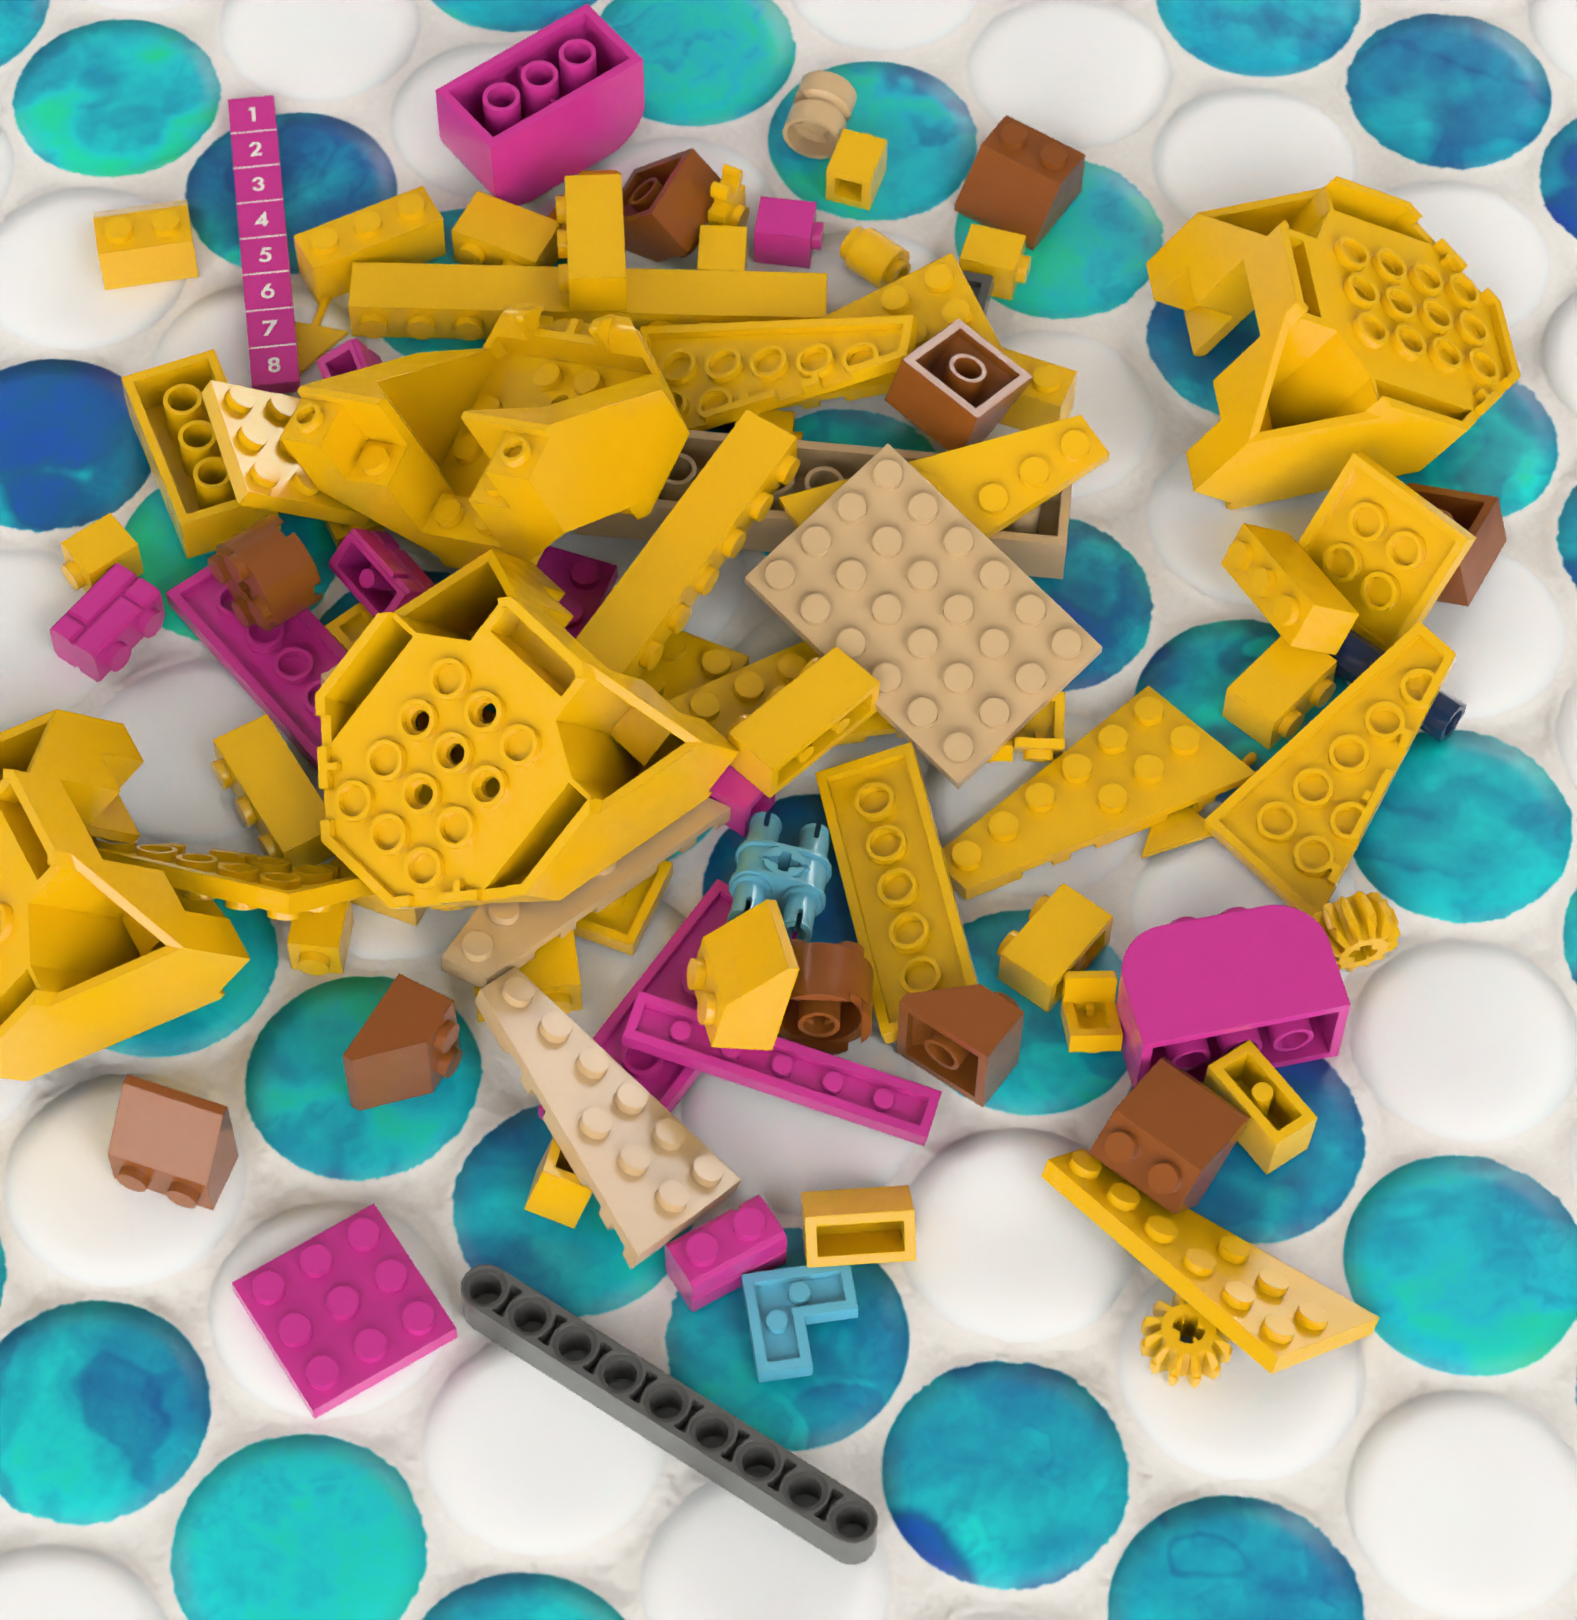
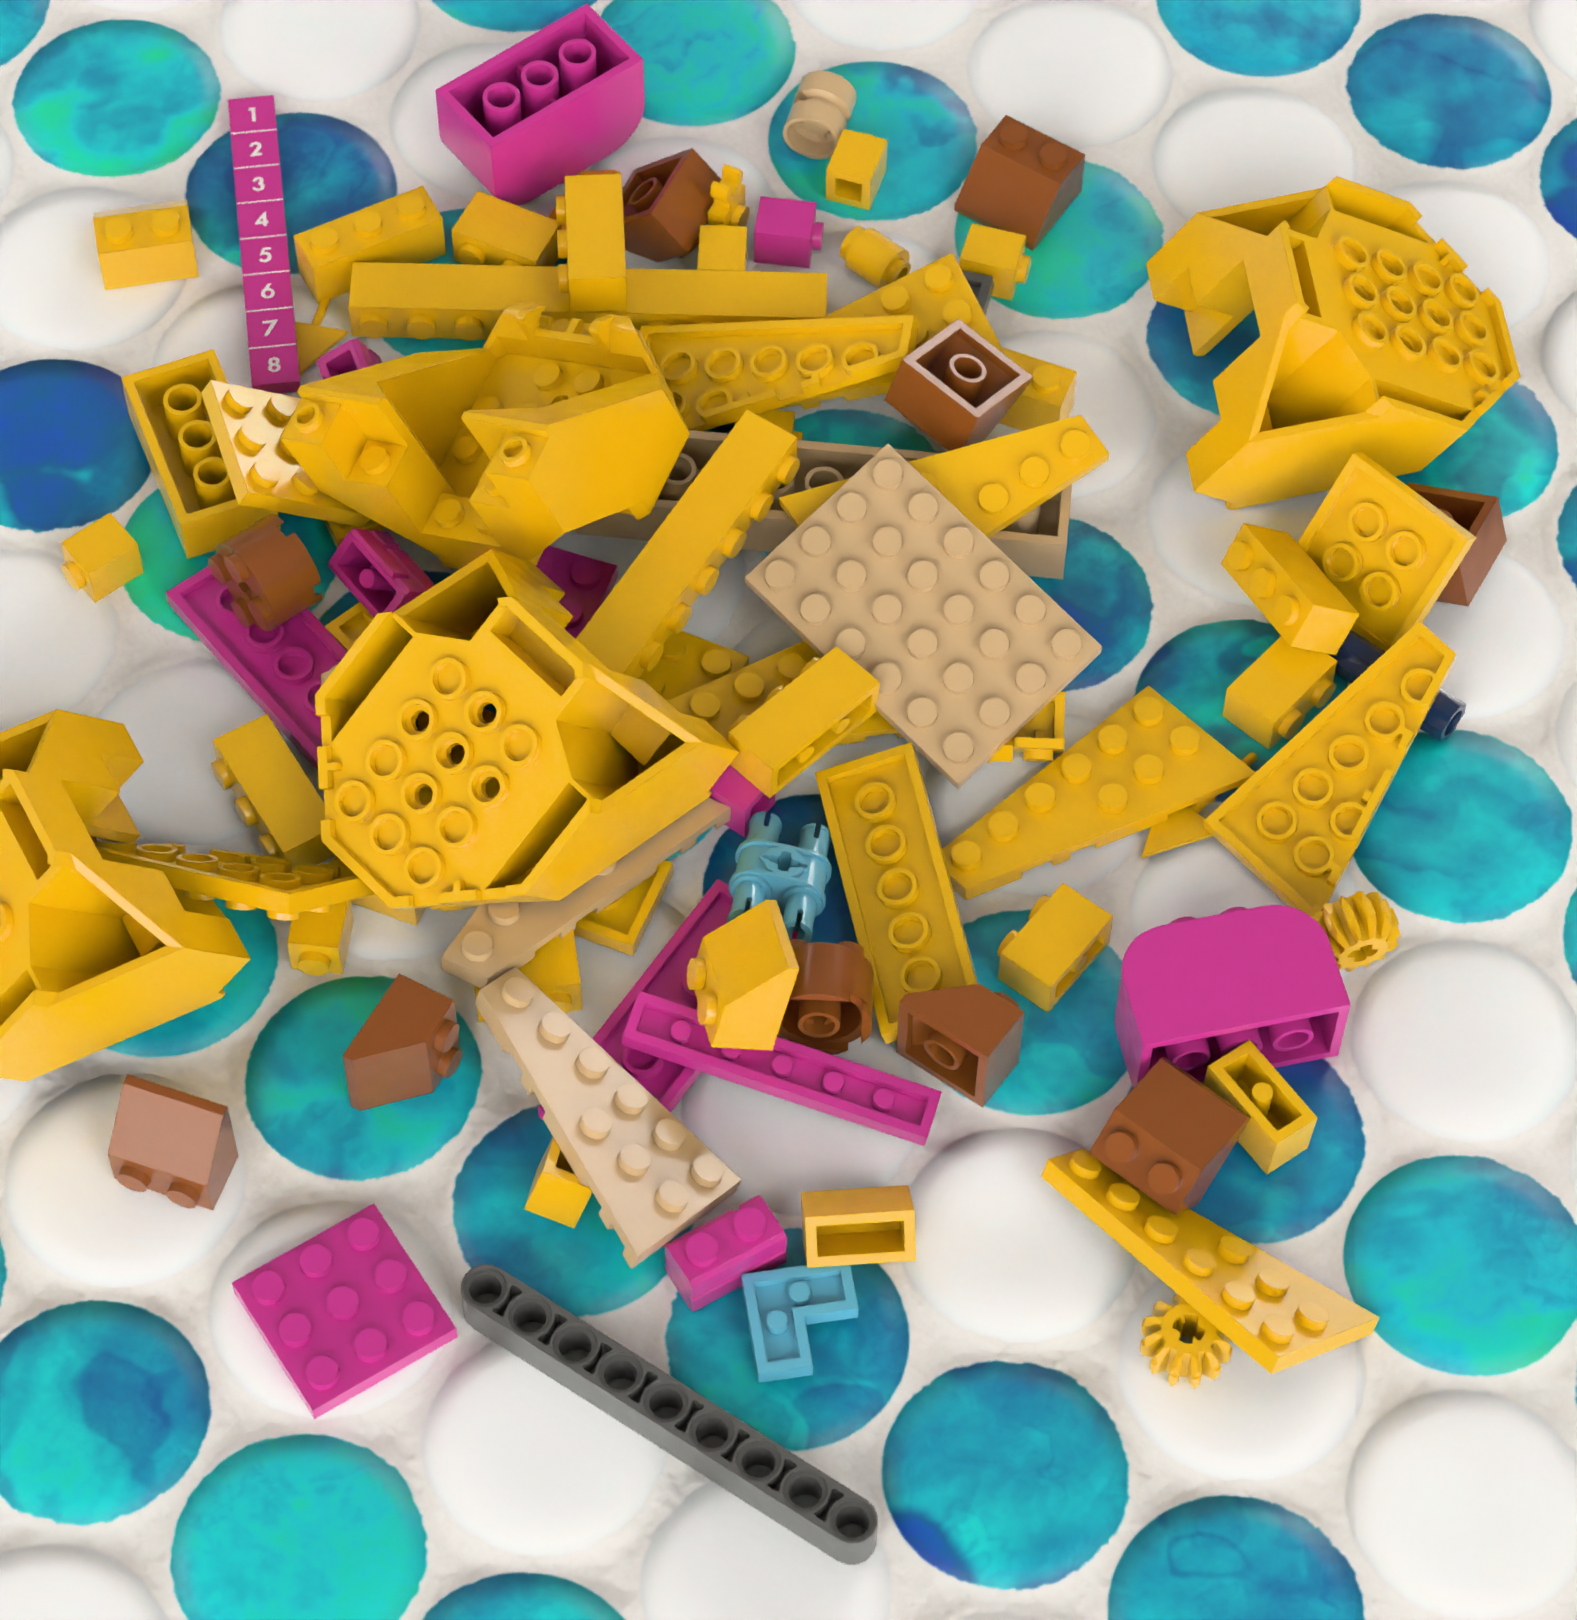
dark pink brick [49,562,165,682] -> none
yellow bracket [1060,970,1123,1053] -> none

